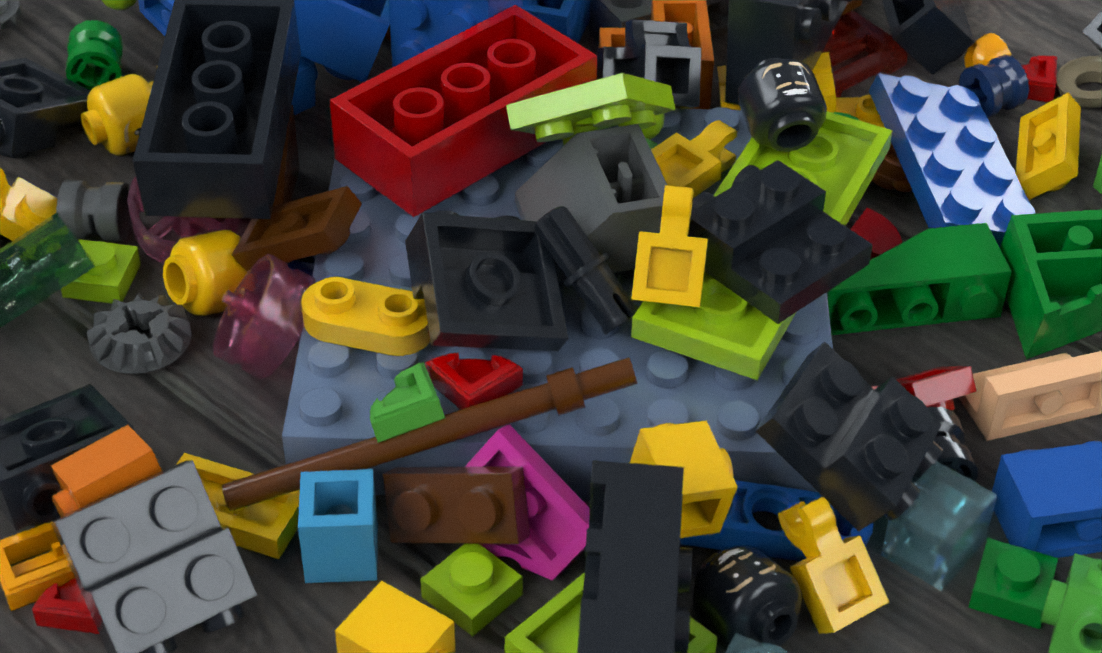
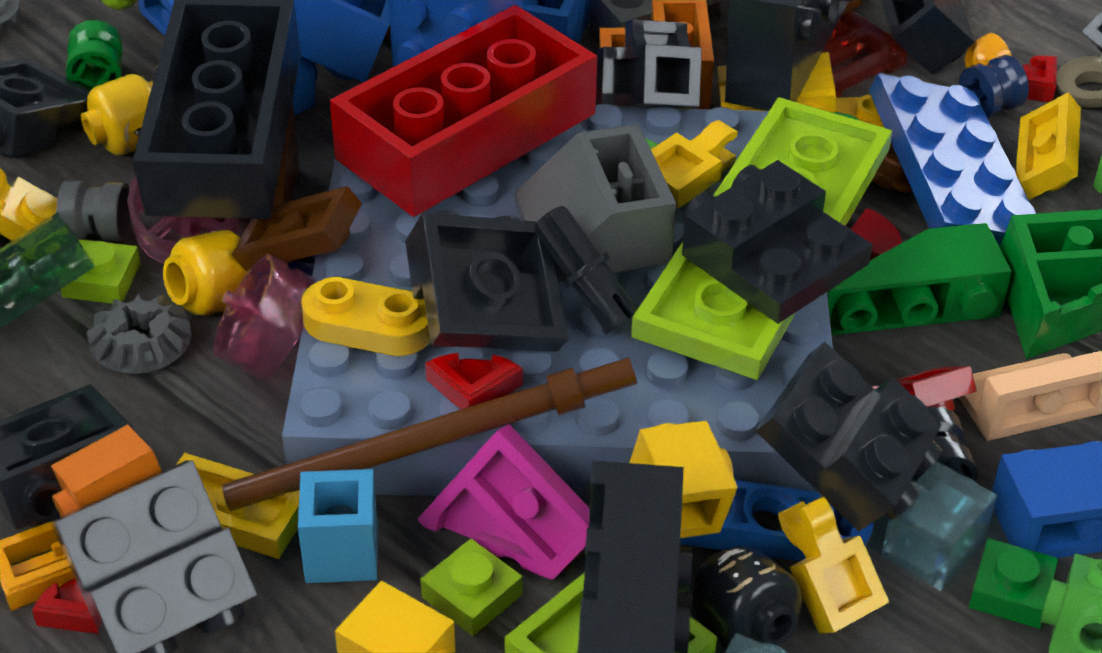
bright green tile [370,362,445,443] -> none
reddish brown plate [383,466,530,544] -> none
lime plate [506,73,676,145] -> none
yellow plate [631,185,708,307] -> none
black head [738,58,827,152] -> none

